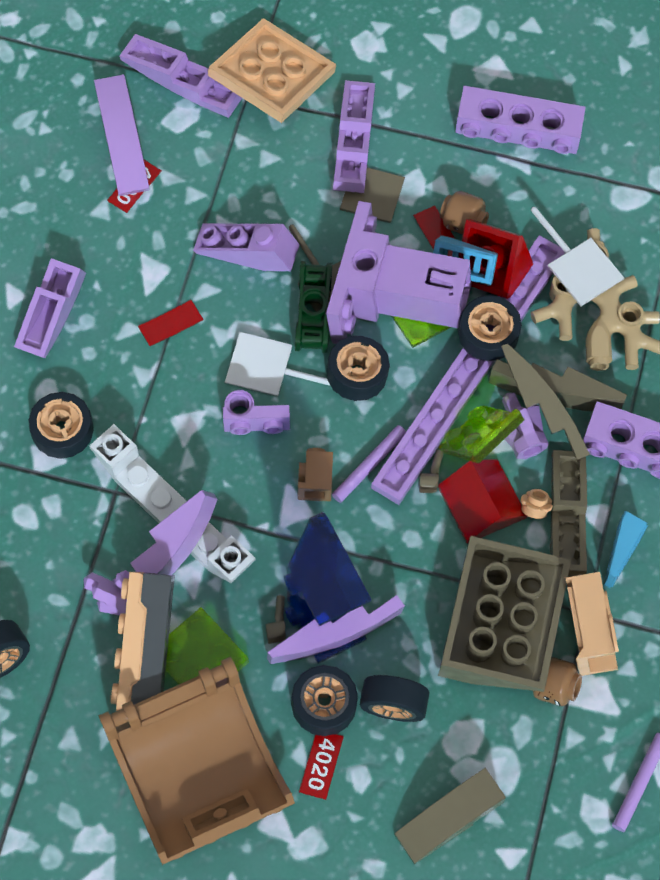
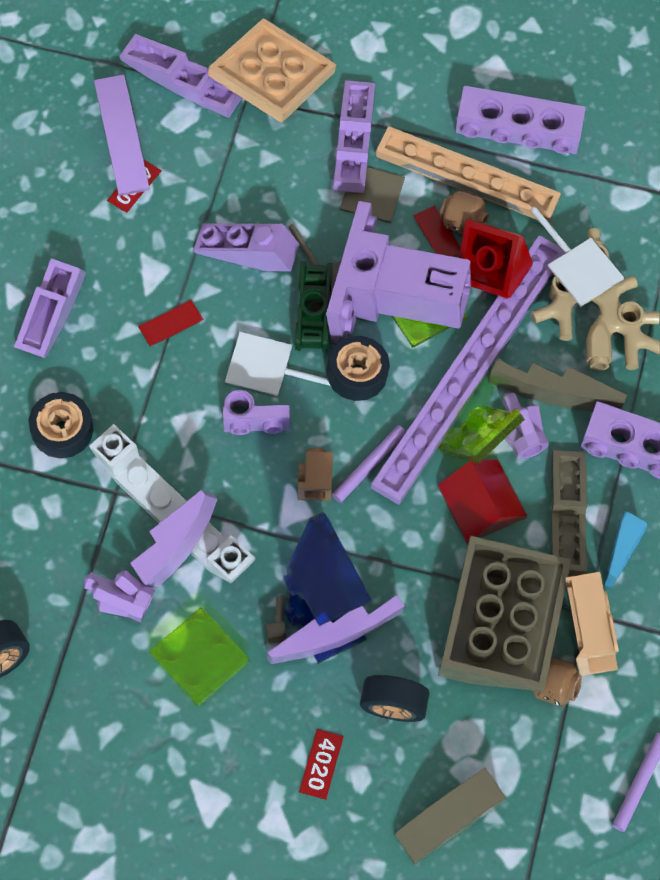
medium nougat hinge [98,657,295,865] -> none
piece [111,571,175,711] -> none
wheel [291,665,358,736] -> none
dark tan hand [419,450,444,493] -> none
medium azure slope [433,236,498,286] -> none
wheel [458,295,522,361] -> none
dark tan slope [501,343,590,460] -> none
light nougat plate [520,489,553,519] -> none
none -> light nougat plate [376,126,561,222]

